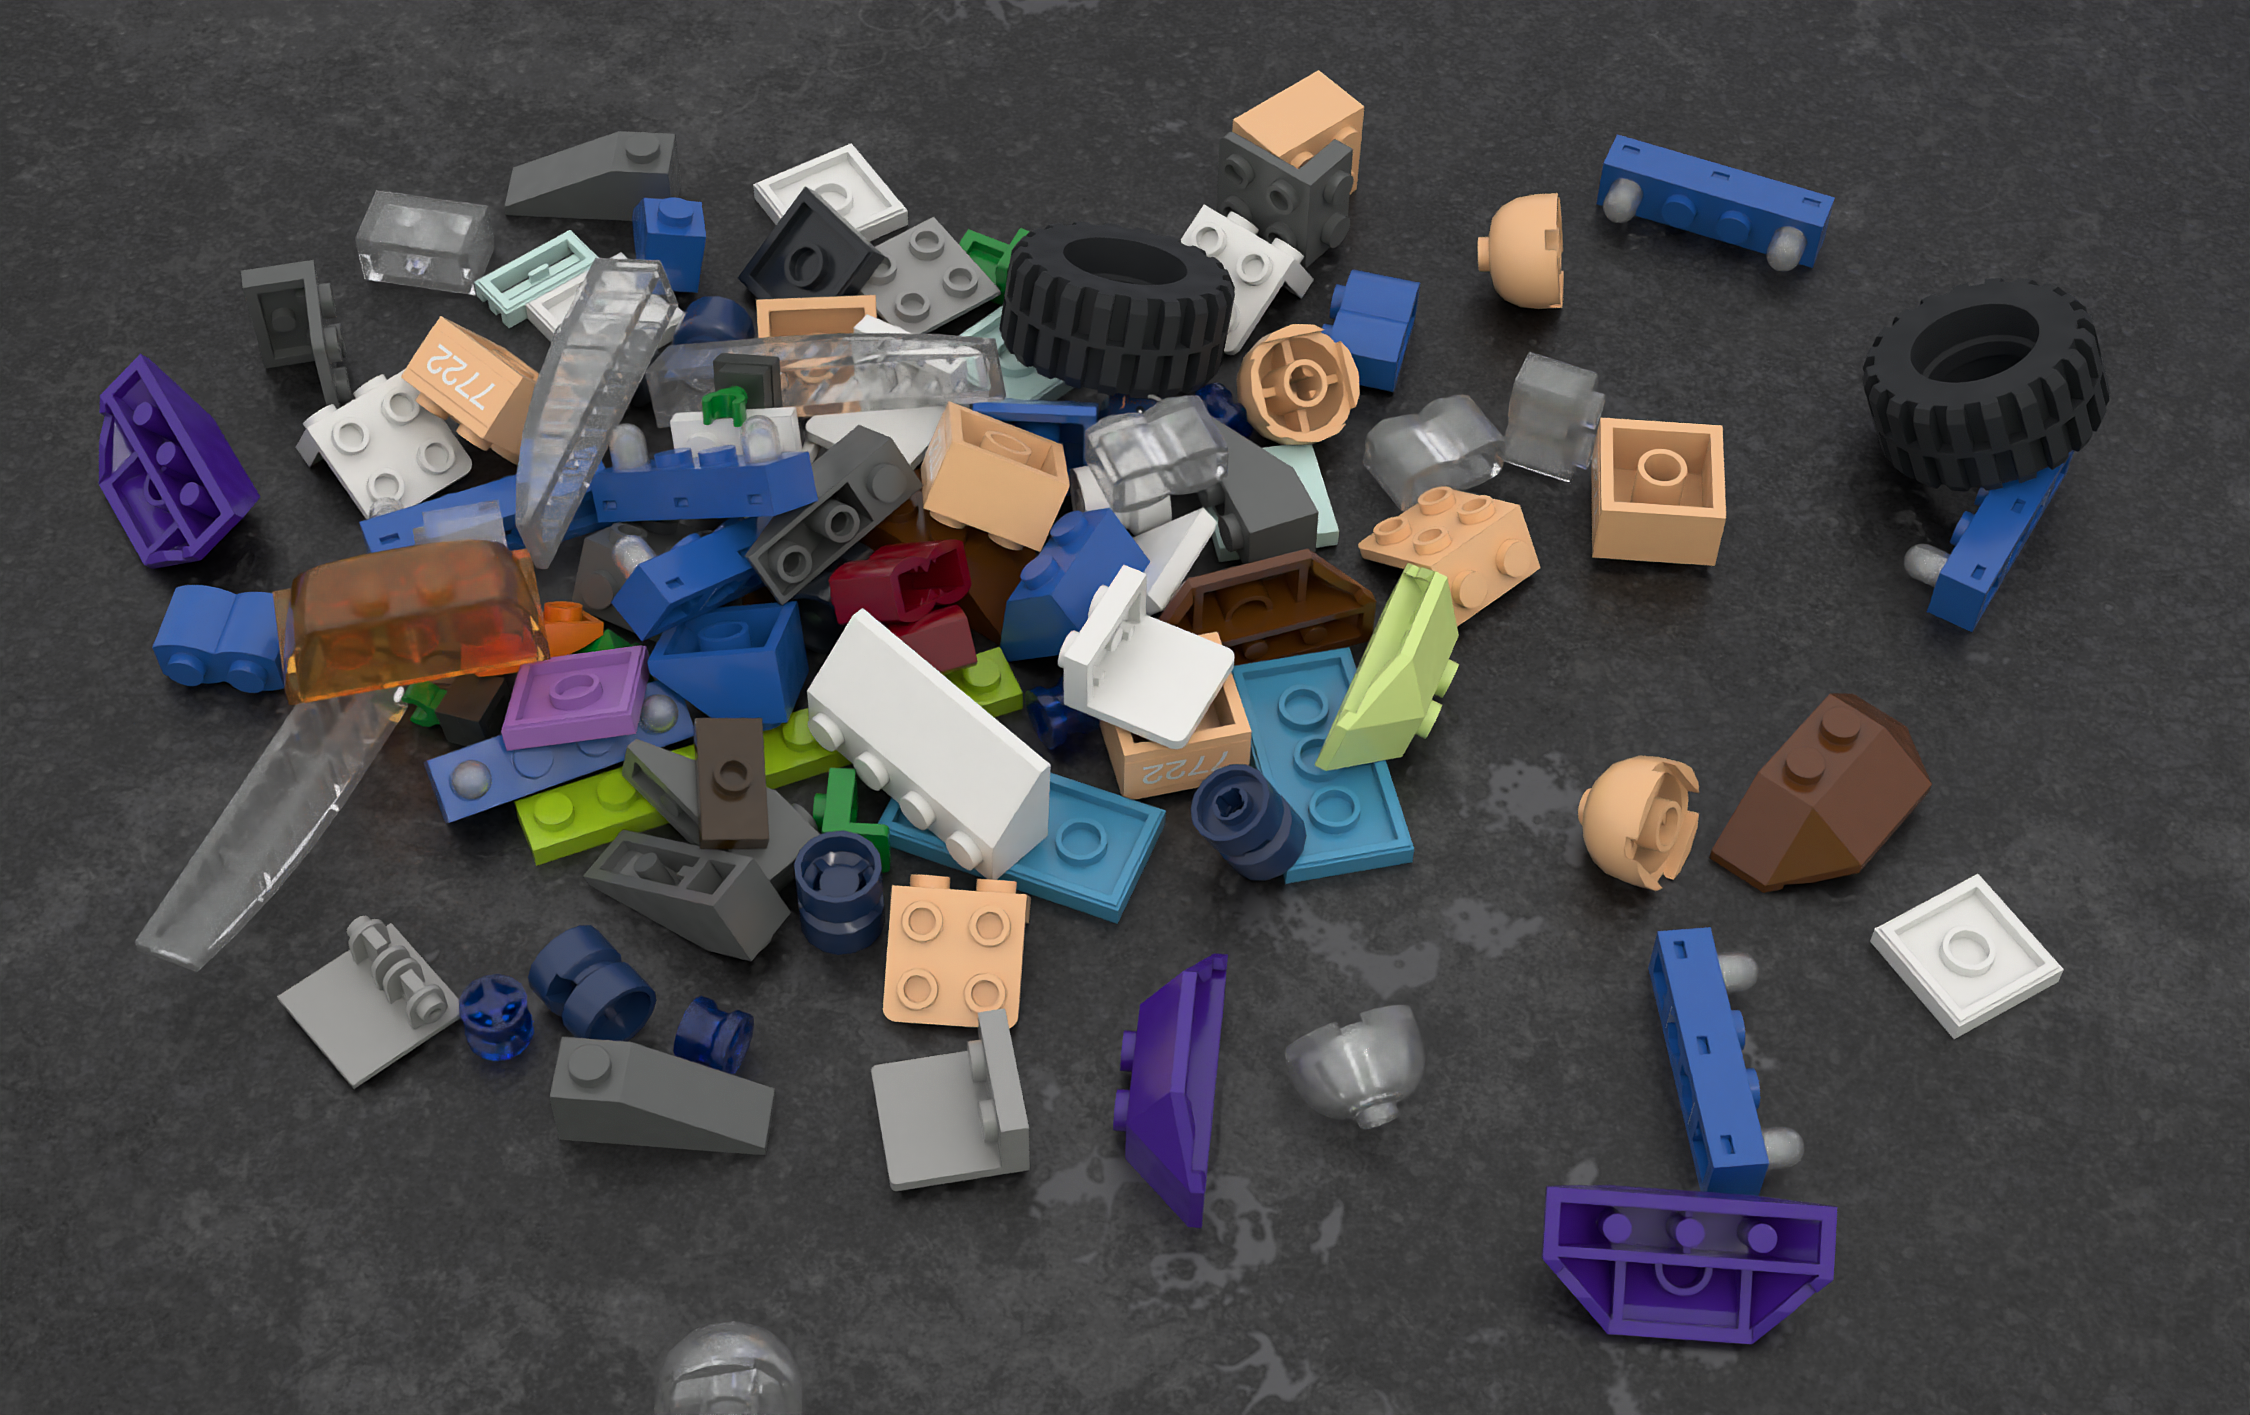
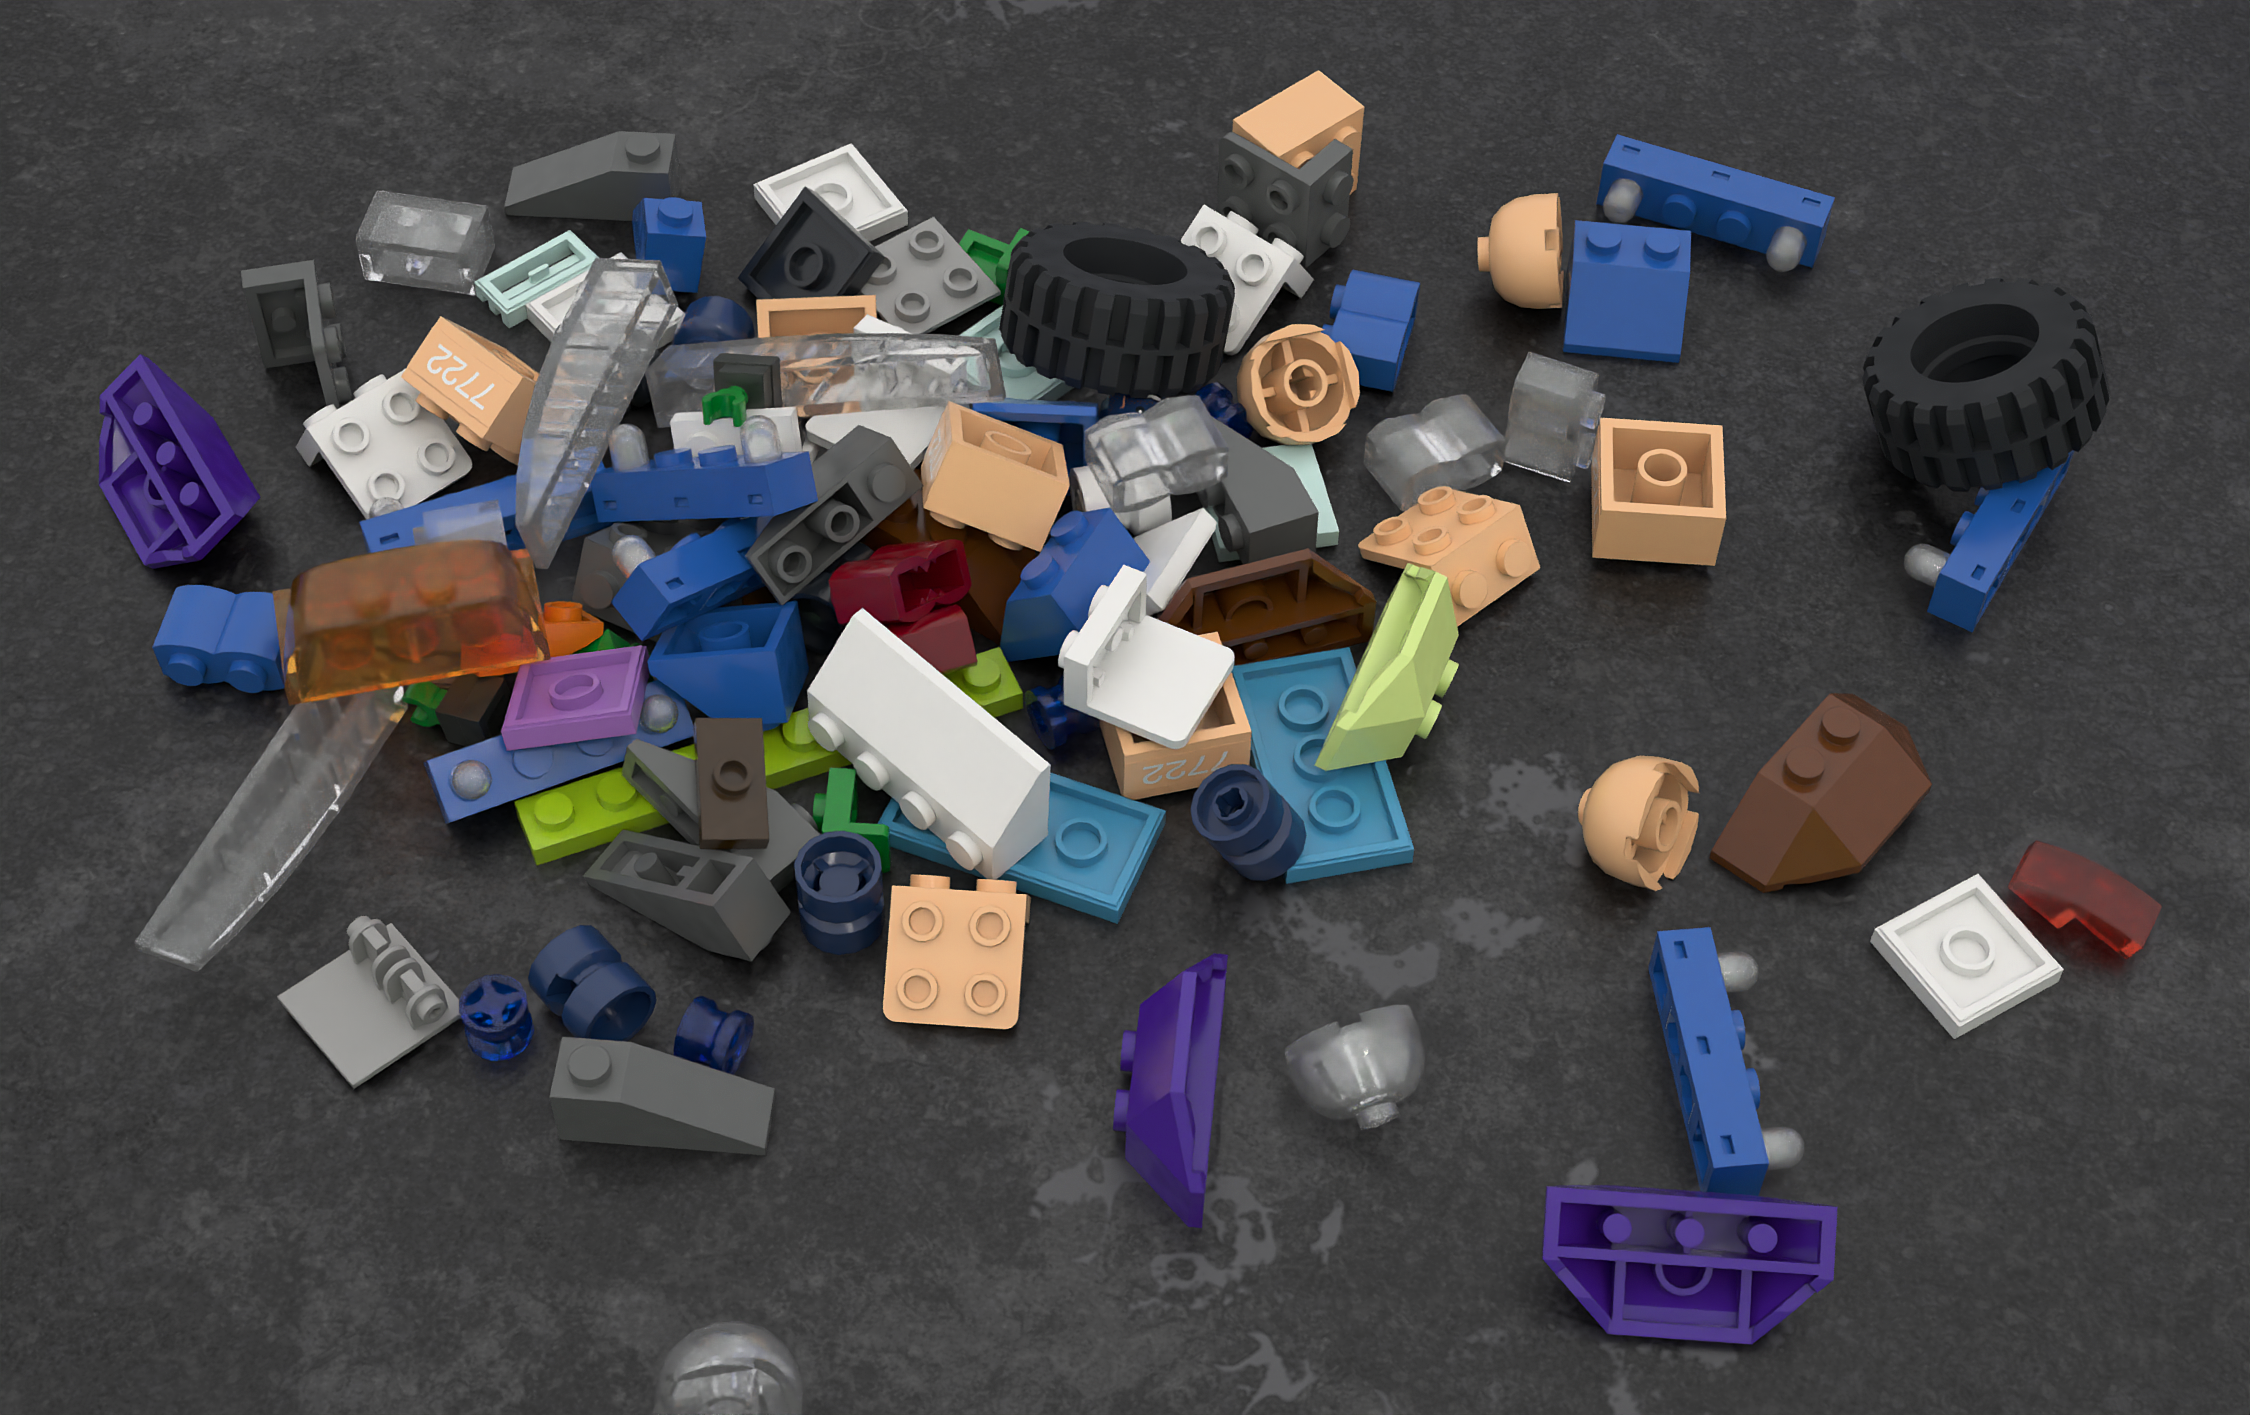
light grey bracket [871,1008,1030,1191] -> none
none -> blue slope [1563,220,1691,363]
none -> clear red slope [2008,841,2162,959]

